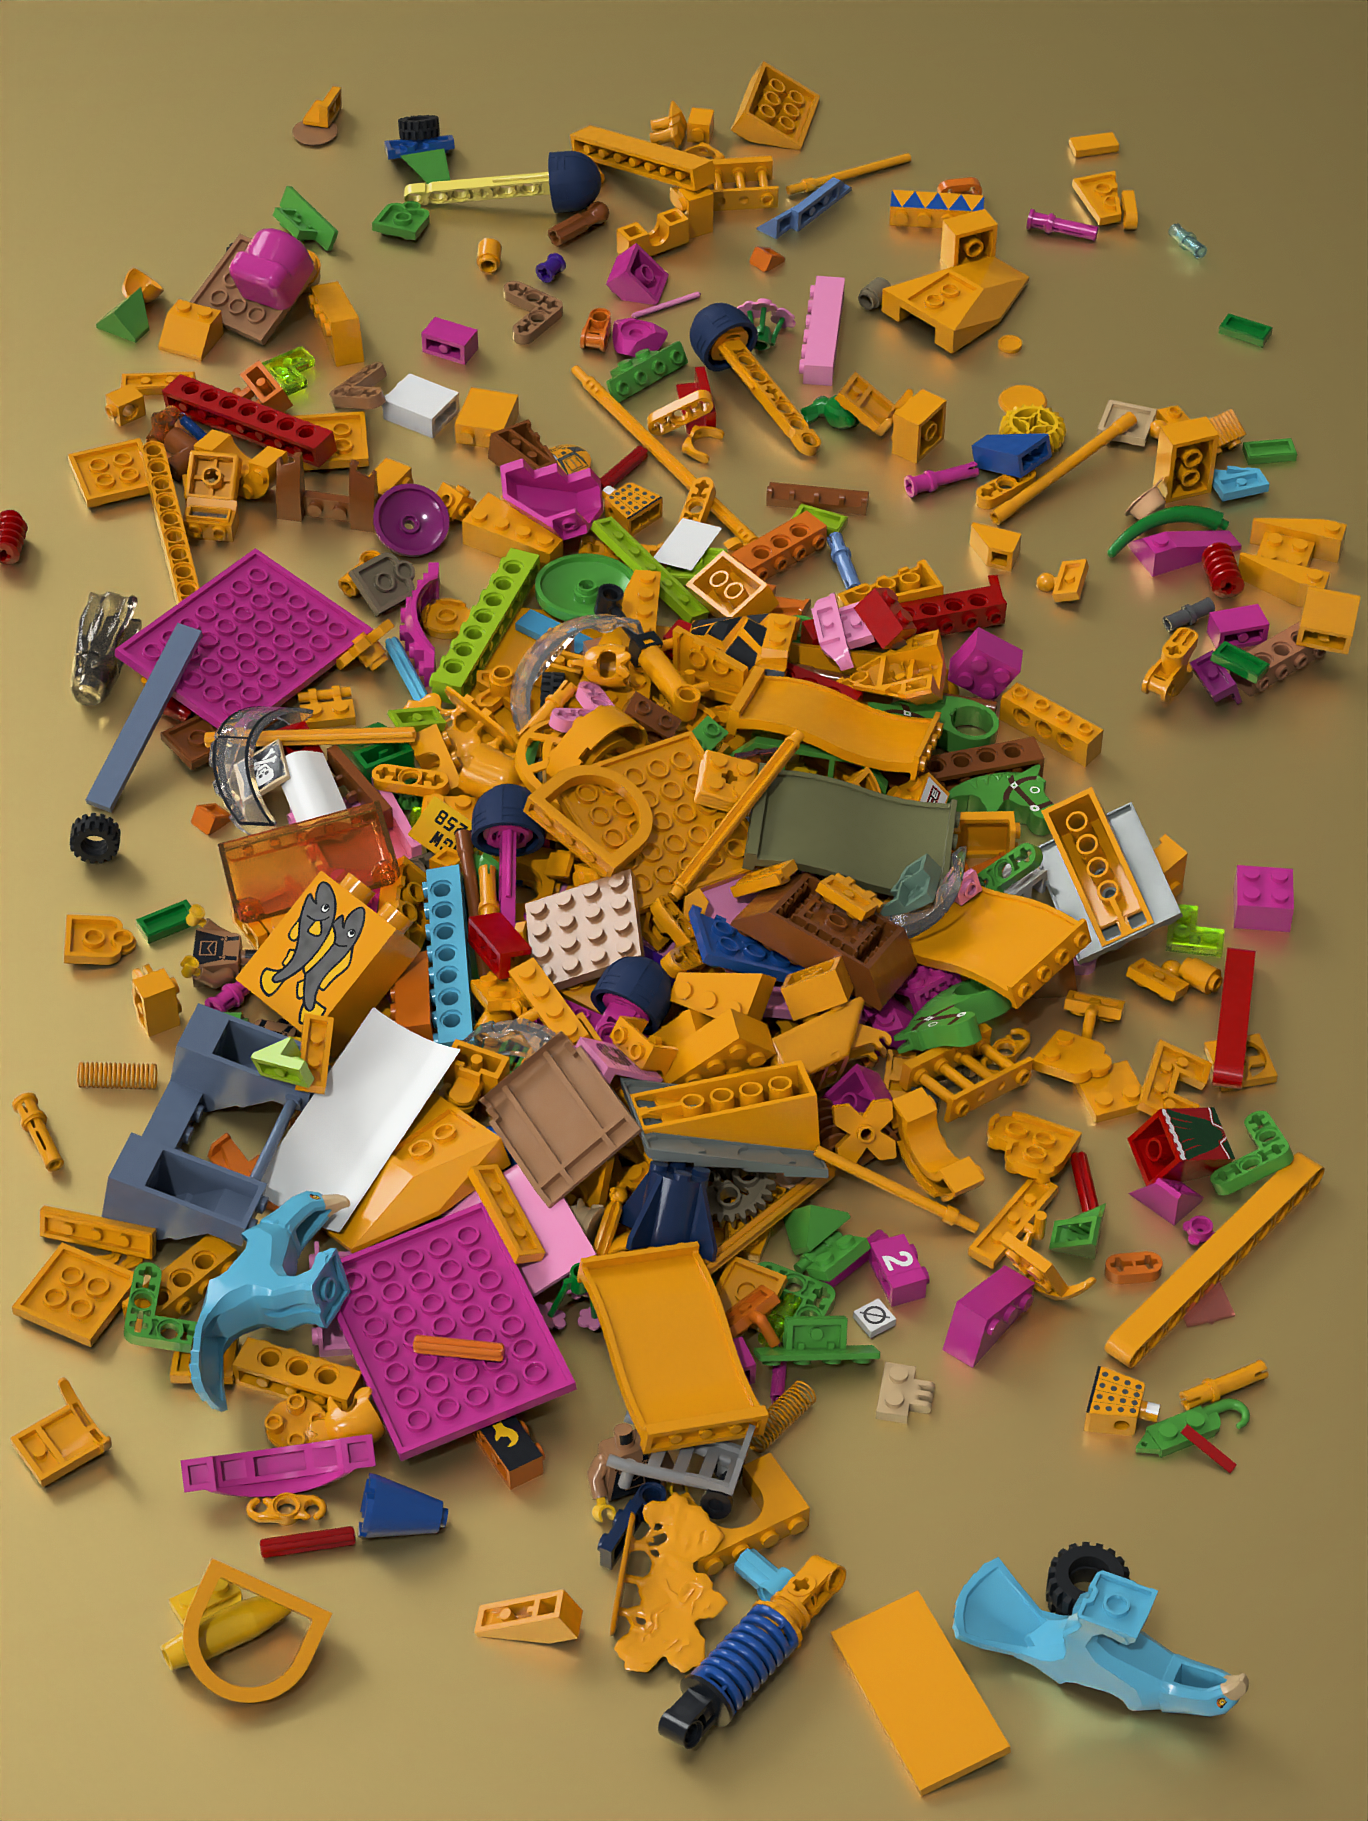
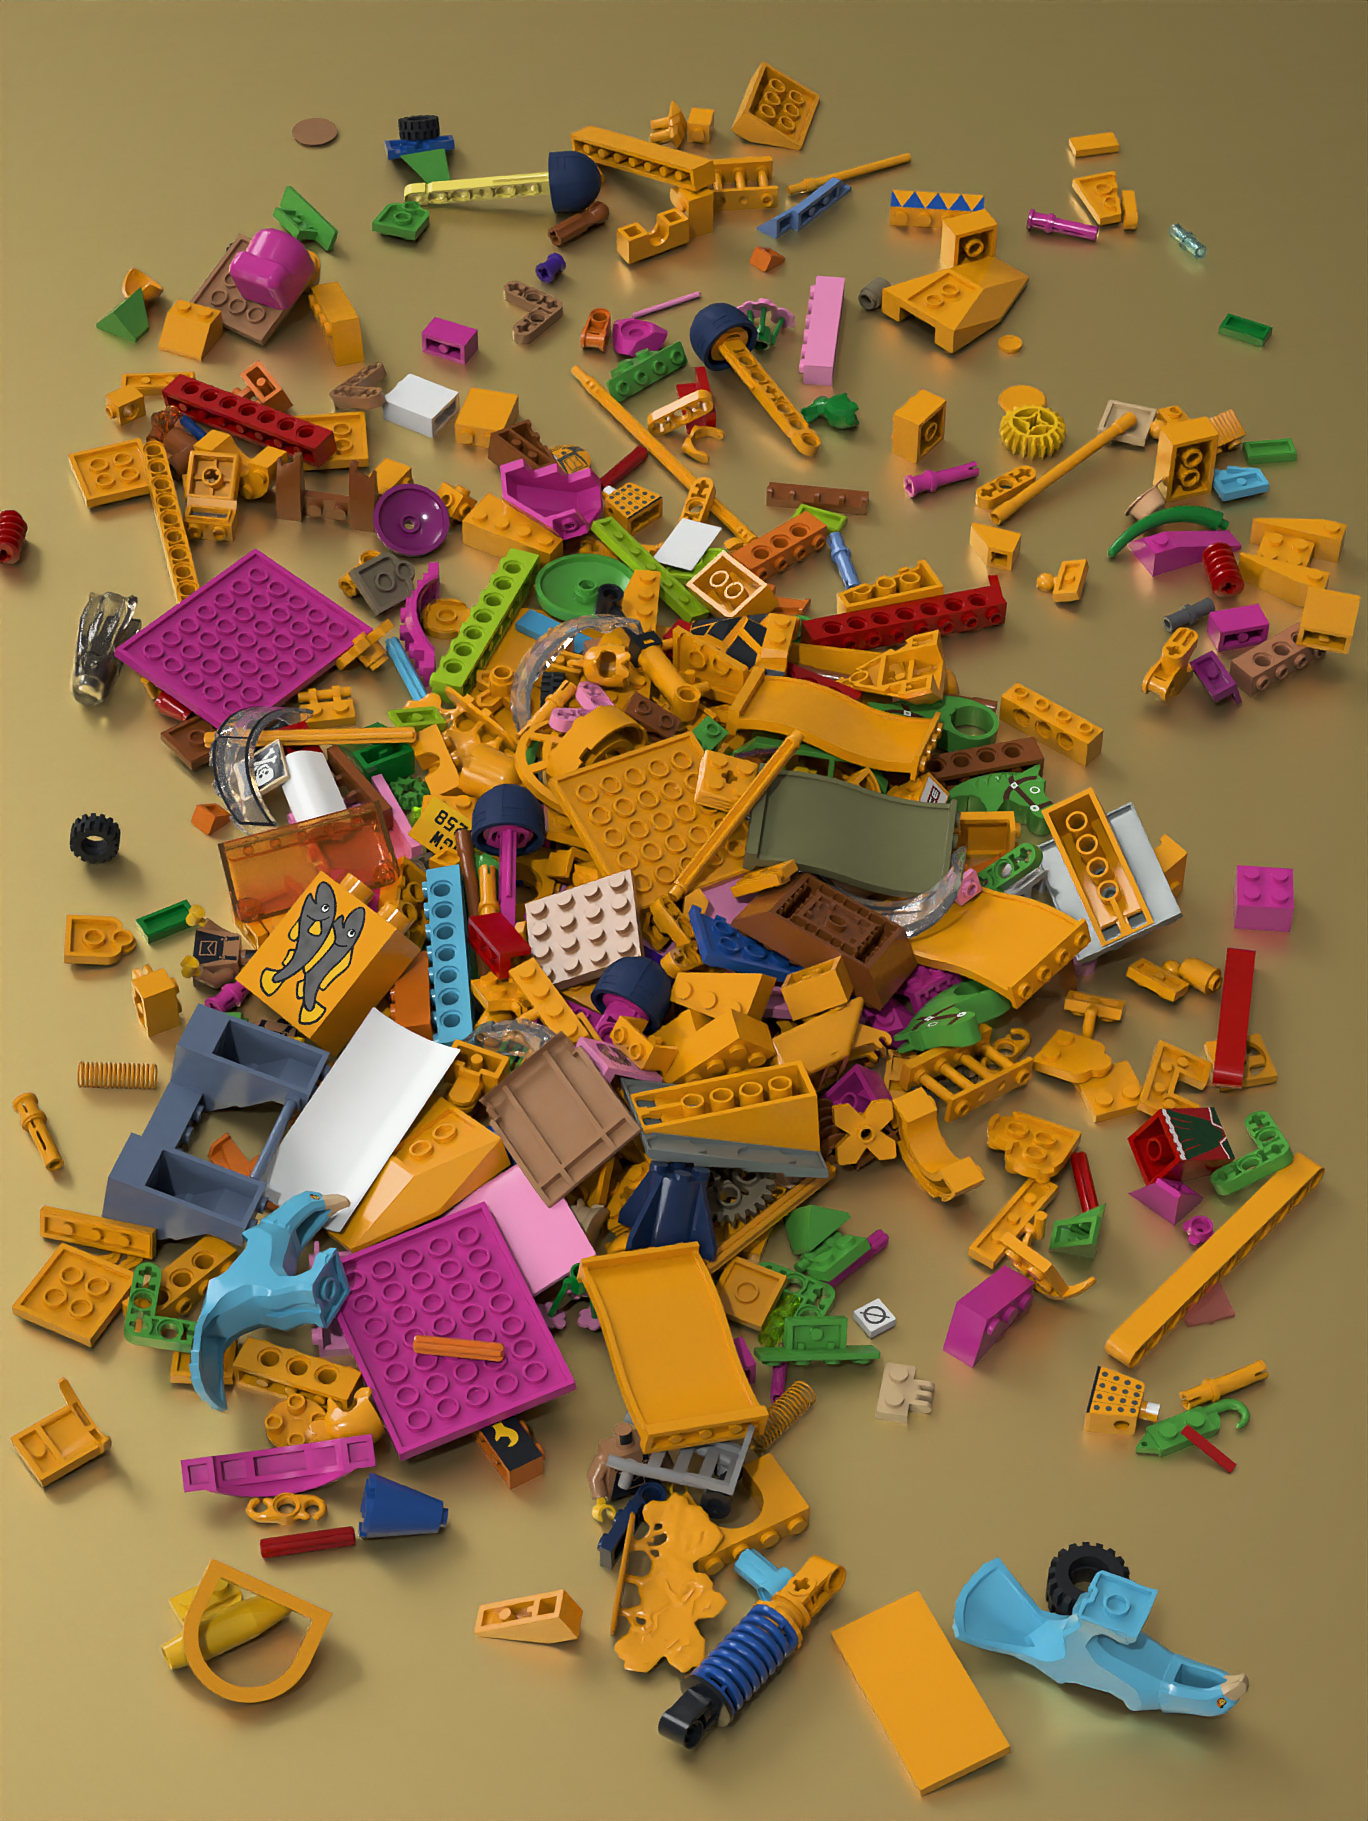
sand blue tile [86,623,203,813] -> none
lime slope [250,1037,314,1088] -> none
clear neon green plate [262,346,315,396] -> none
light orange plate [295,1013,334,1094] -> none
light orange panel [303,86,342,128] -> none
light orange beam [372,764,450,797] -> none
light orange plate [468,1164,546,1264] -> none
light orange brick [477,238,502,273] -> none
light orange window [523,765,653,878] -> none
light orange wheel [593,1182,627,1256] -> none
dark pink slope [606,243,669,305] -> none
light orange cap [683,142,725,159] -> none
orange plate [725,1285,781,1348] -> none
bright pink plate [811,592,875,671] -> none
light orange bar [813,1145,980,1234] -> none
light orange plate [815,873,885,922] -> none
light orange piece [834,372,914,437] -> none
red slope [854,588,917,649] -> none
dark pink brick [869,1234,930,1307] -> none
sand green slope [879,854,942,916] -> none
orange beam [937,177,982,195] -> none
dark pink brick [947,627,1023,701] -> none
blue slope [971,433,1052,478] -> none
orange beam [1104,1251,1163,1285] -> none
clear neon green plate [1166,904,1225,957] -> none
green tile [1210,641,1270,684] -> none

